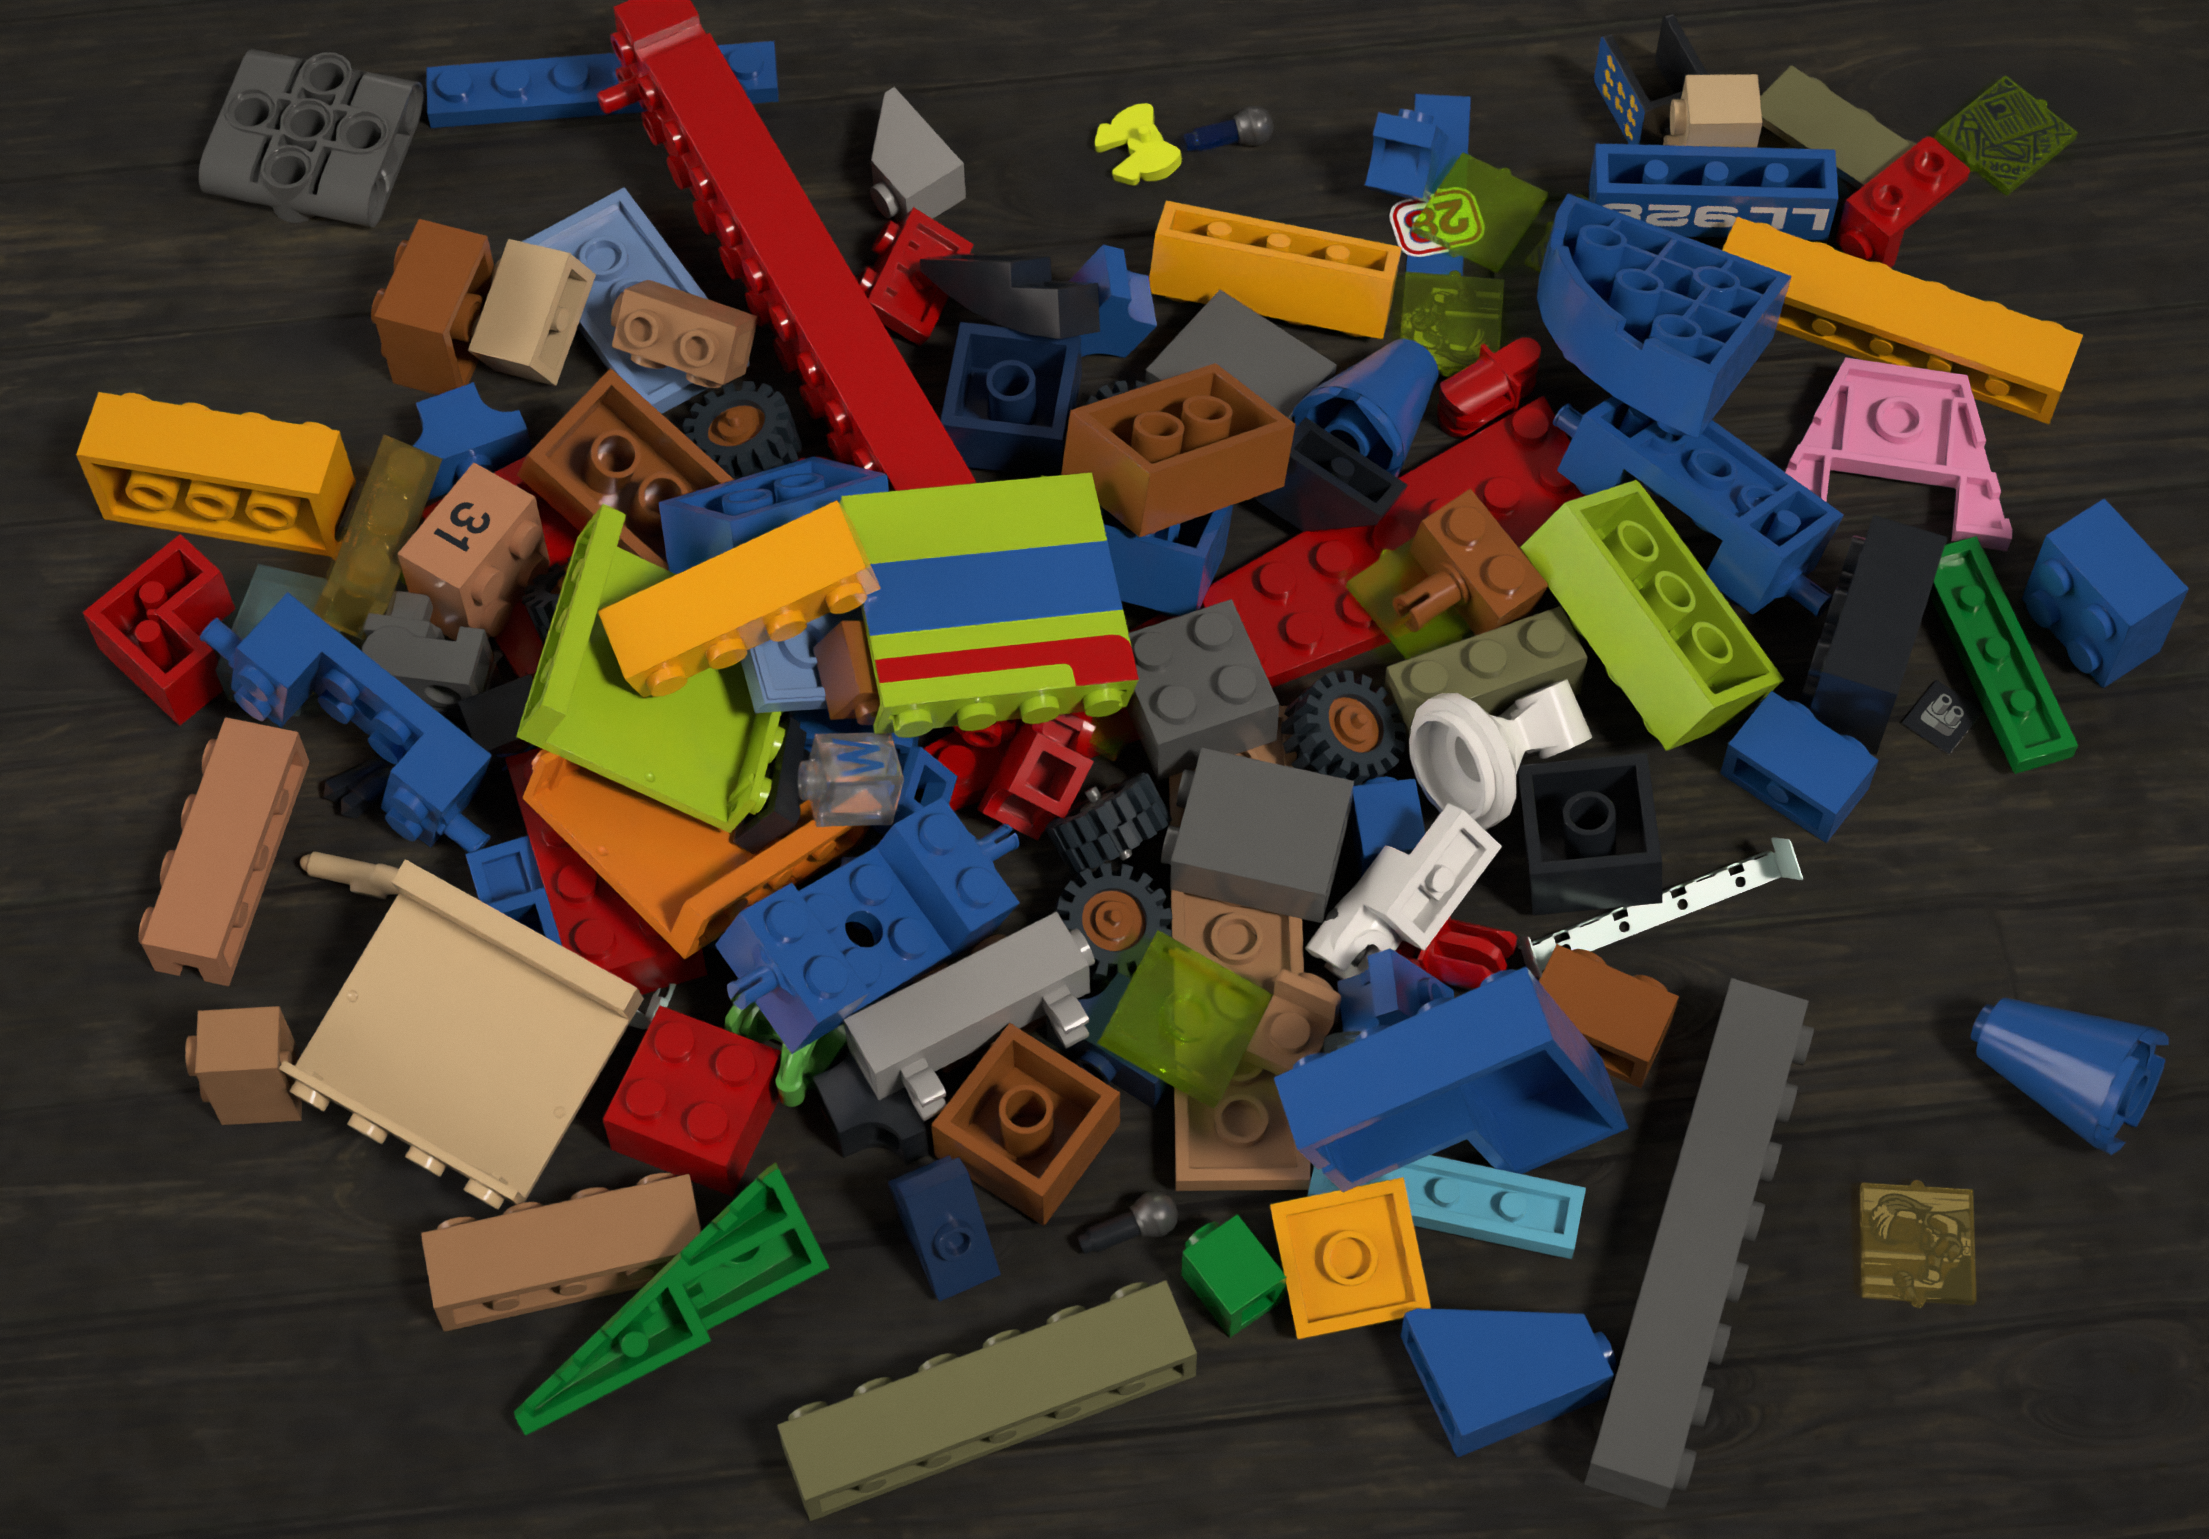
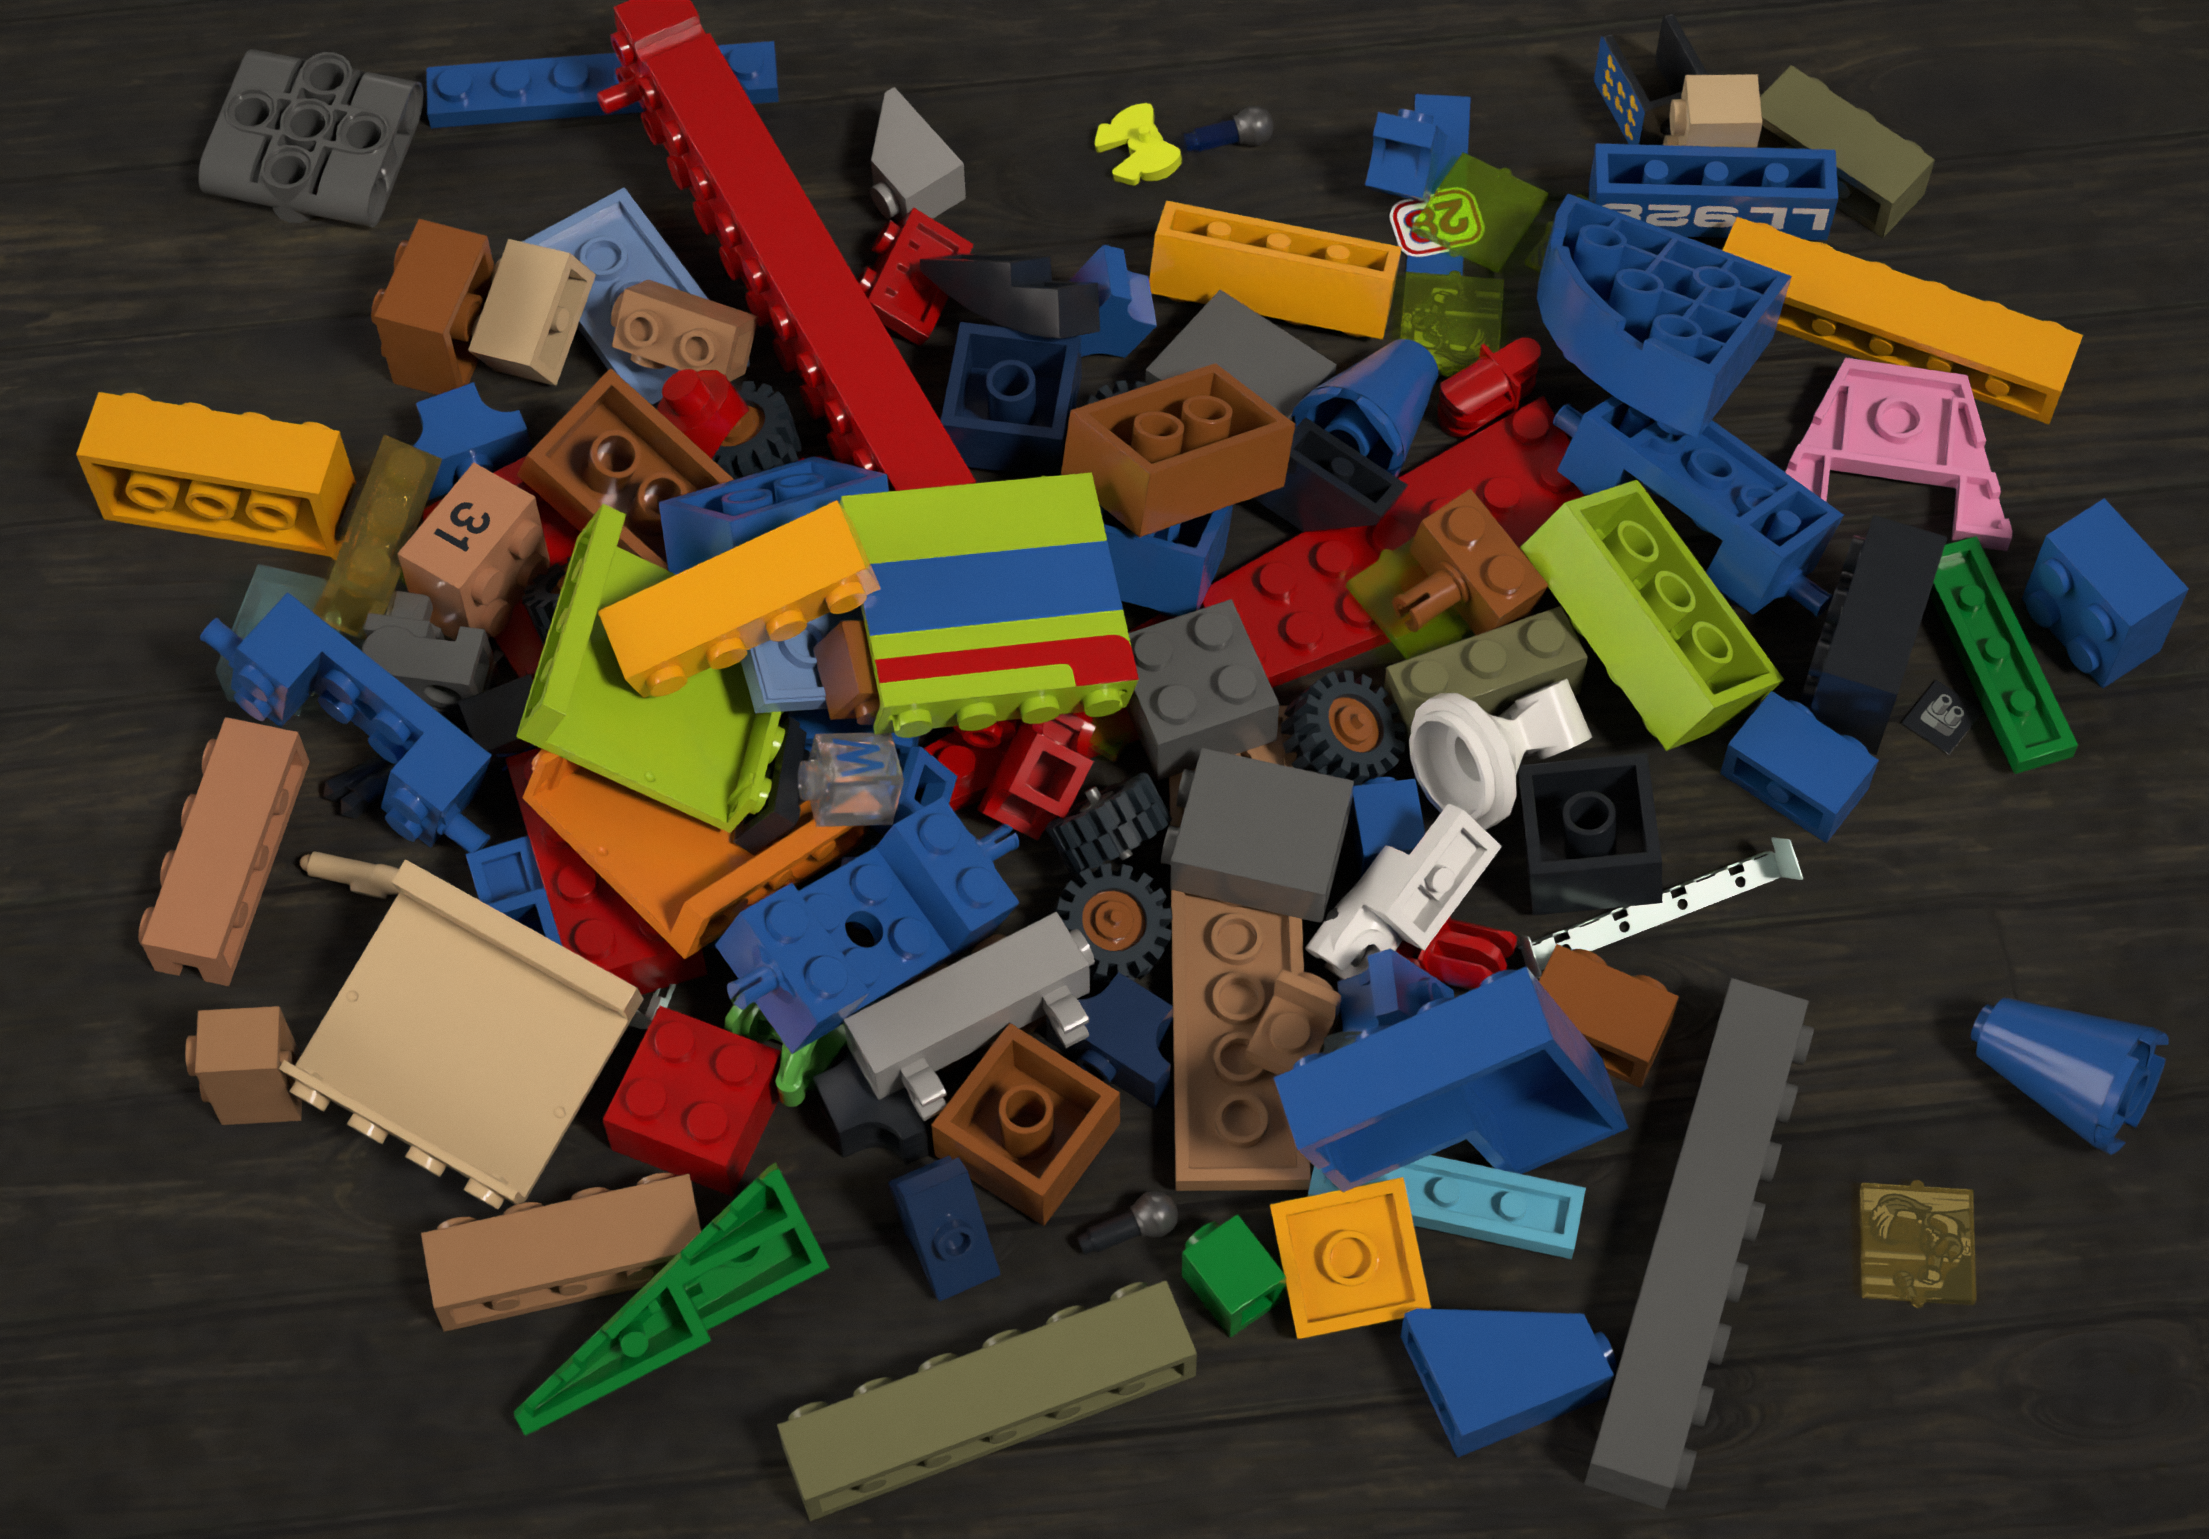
red brick [82,534,235,726] -> none
clear neon green tile [1097,930,1273,1109] -> none
red bracket [1835,136,1970,268] -> none
clear neon green piece [1935,75,2078,196] -> none
none -> red piece [657,369,750,459]

